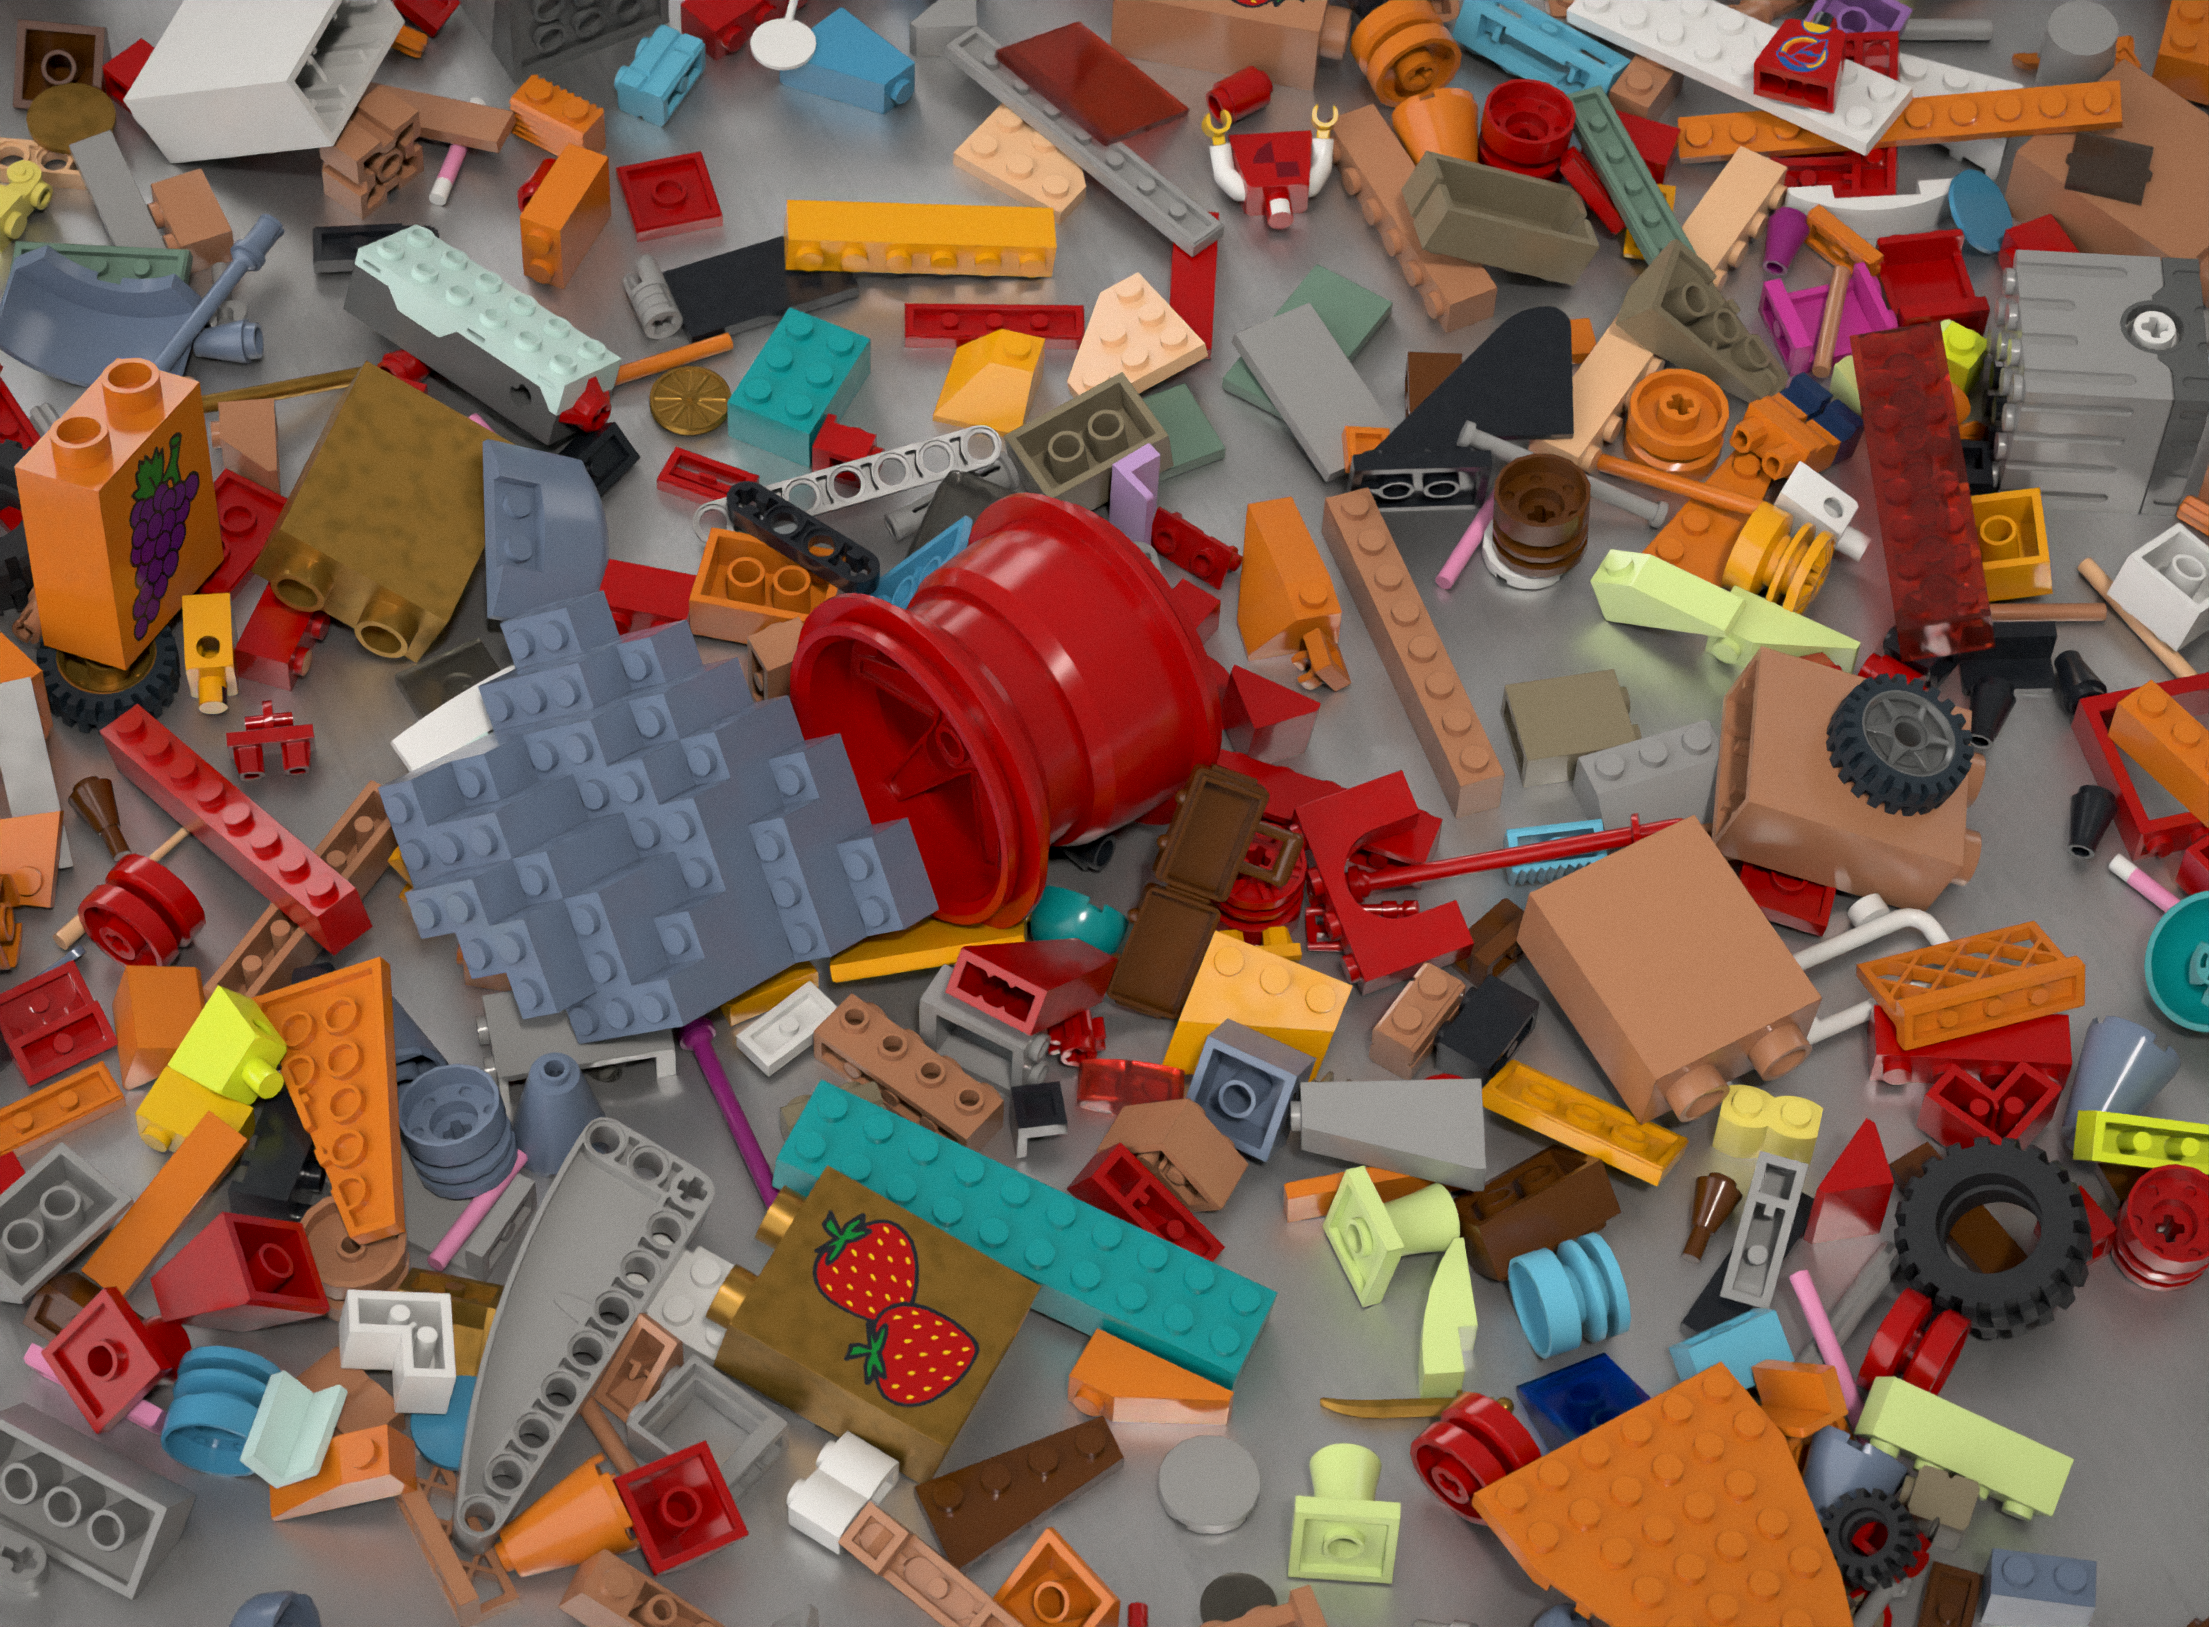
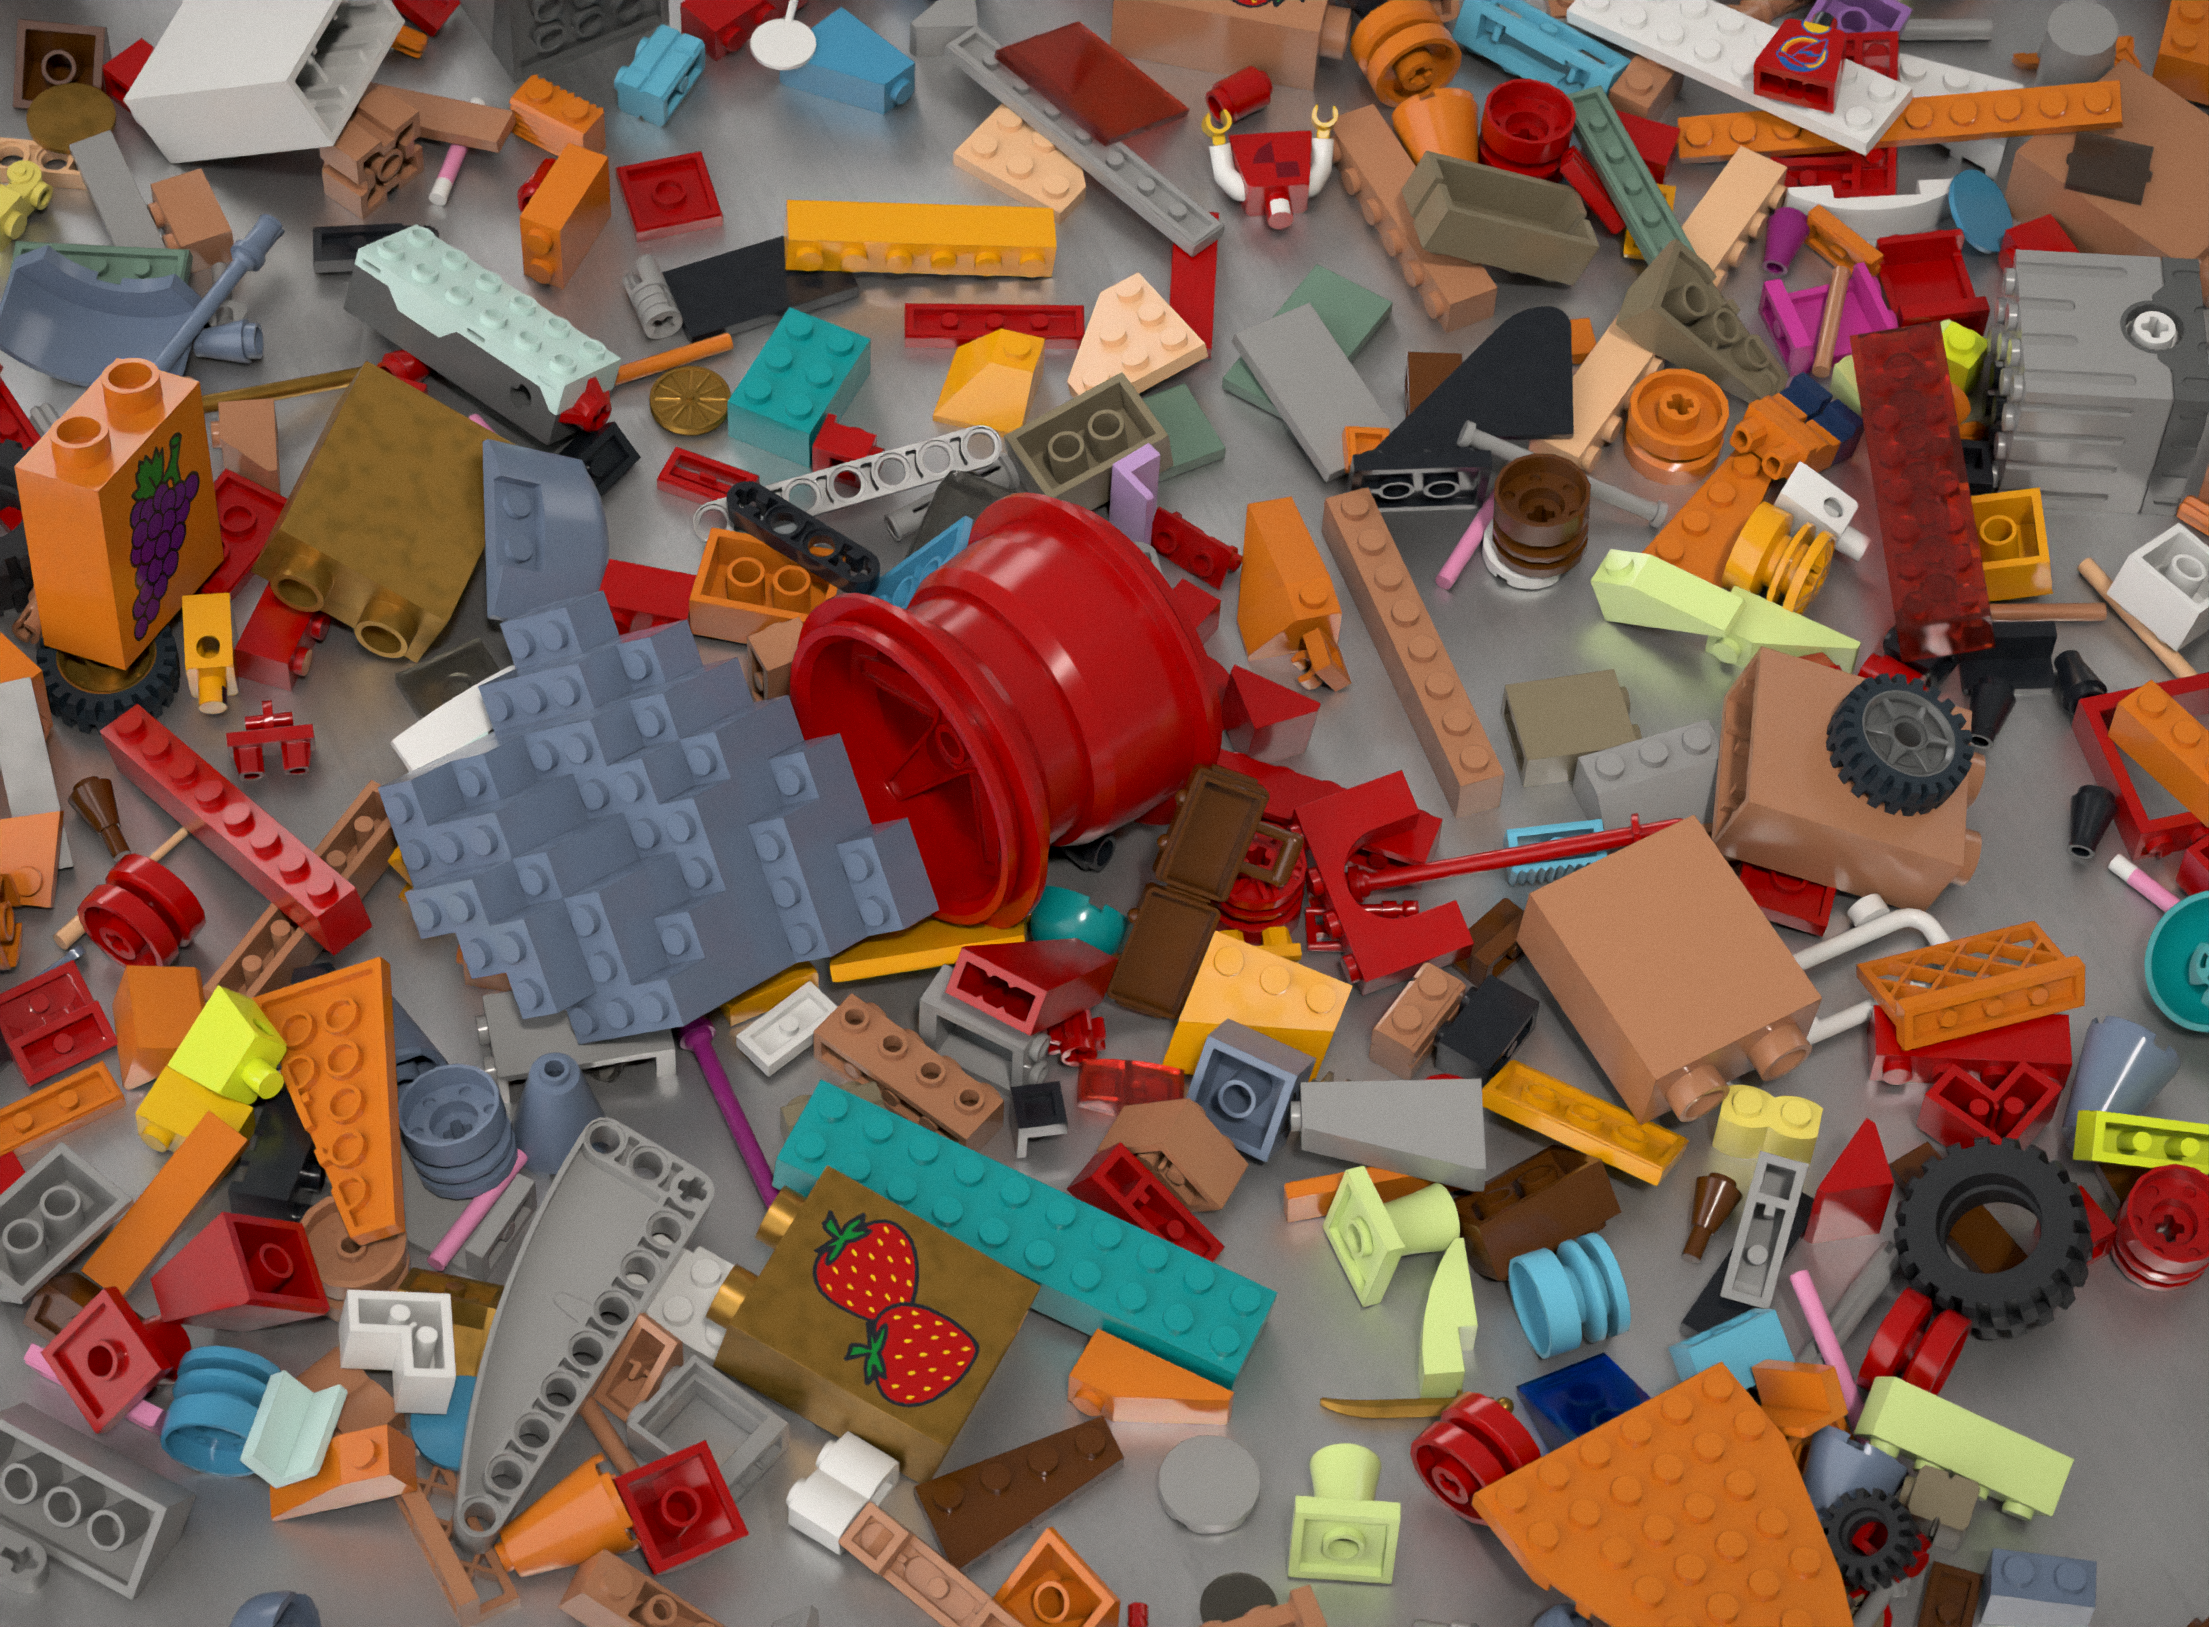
orange bar [1597,453,1764,516] -> none

